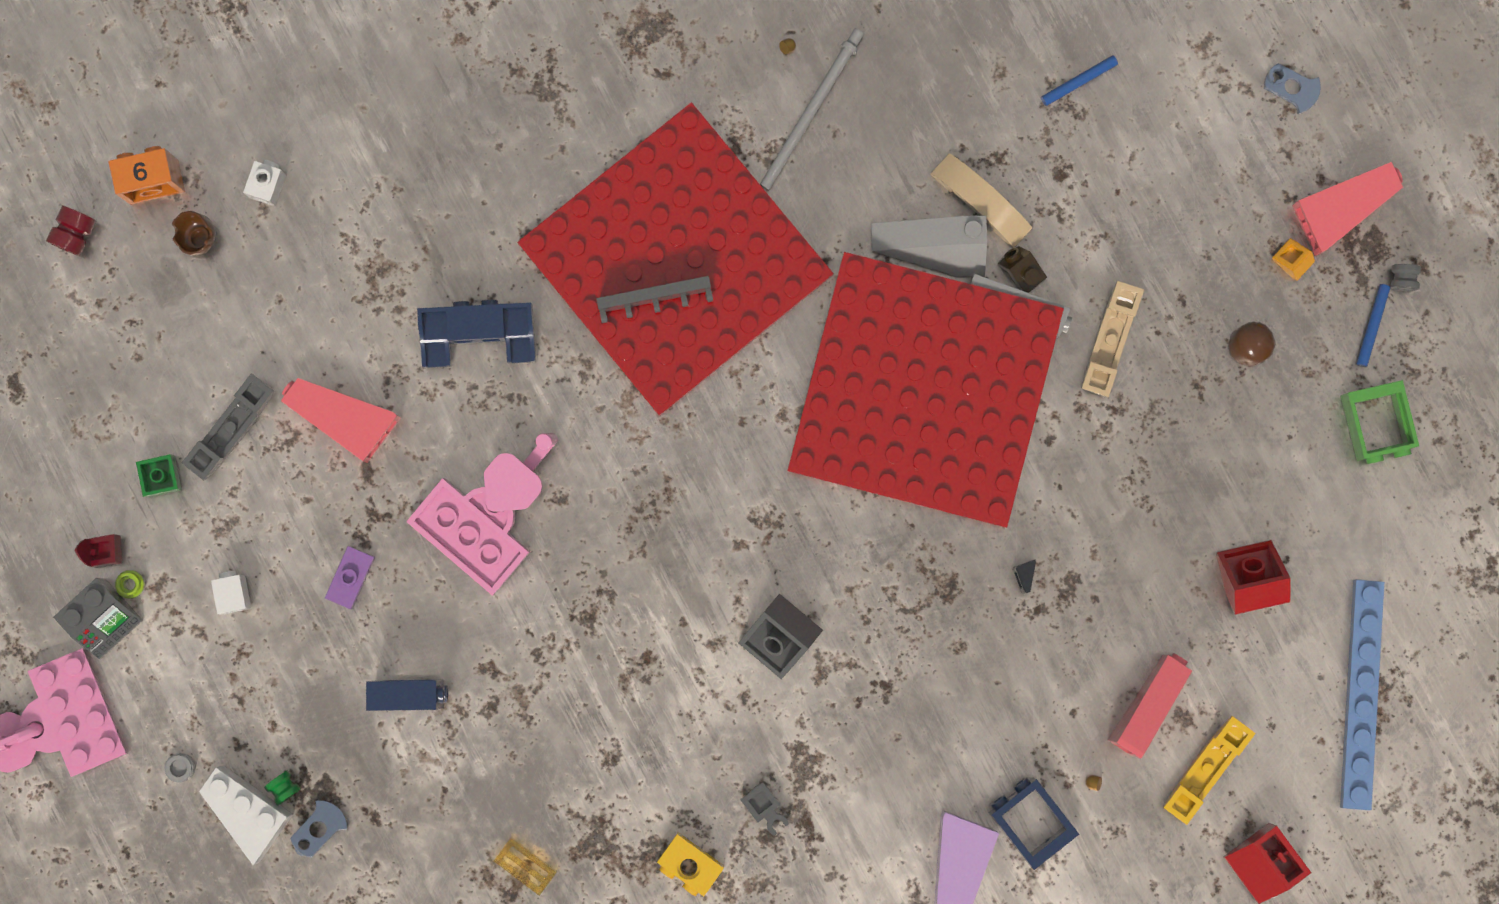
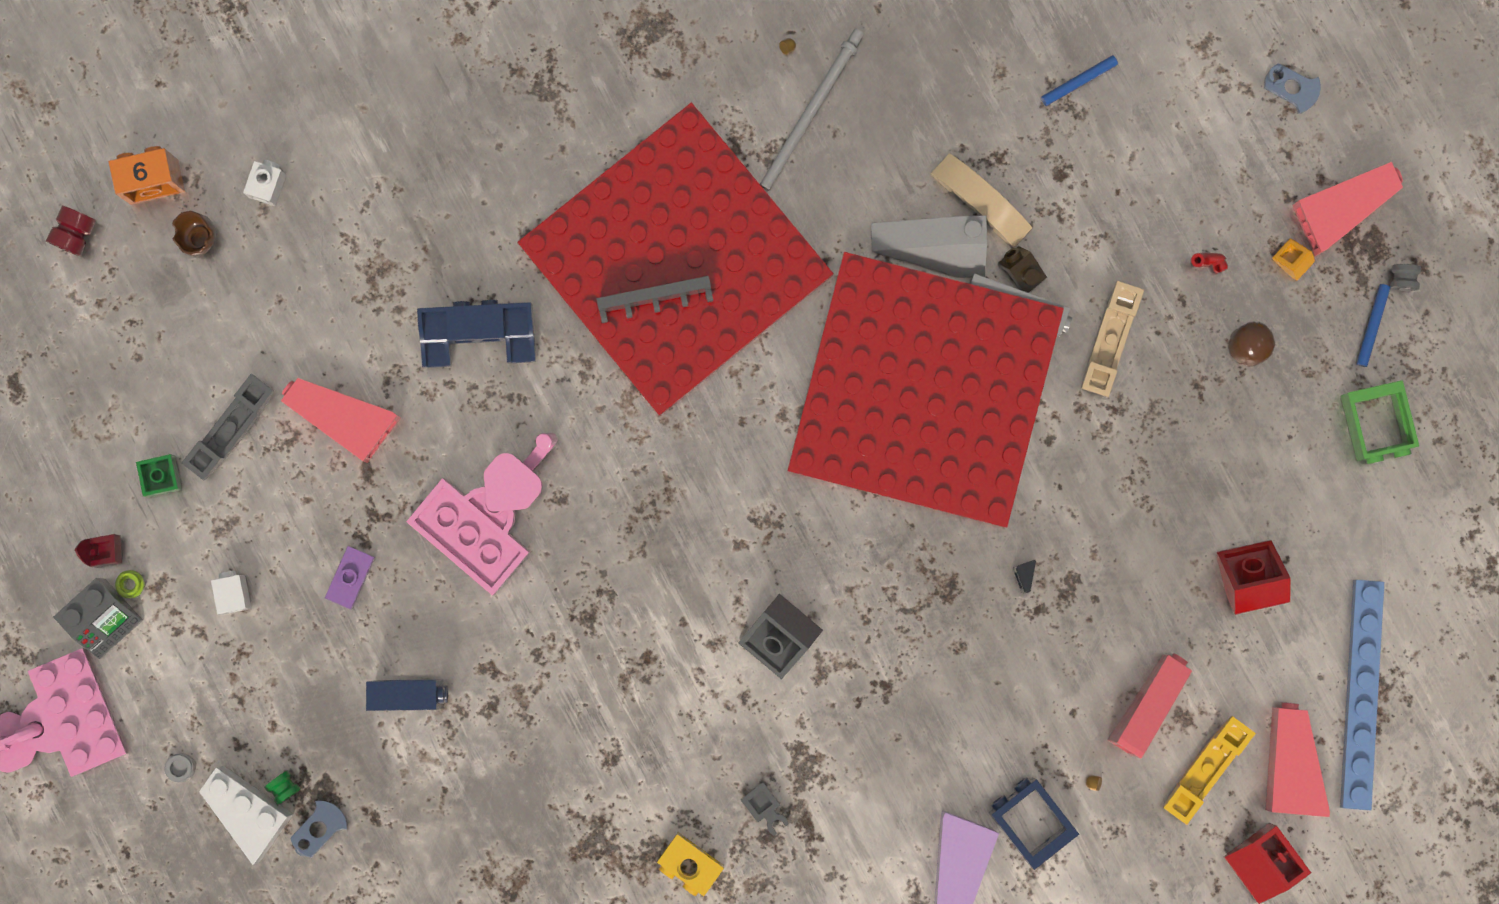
clear yellow tile [494,837,557,896] -> none
none -> red arm [1191,252,1228,273]
none -> coral slope [1265,702,1330,817]

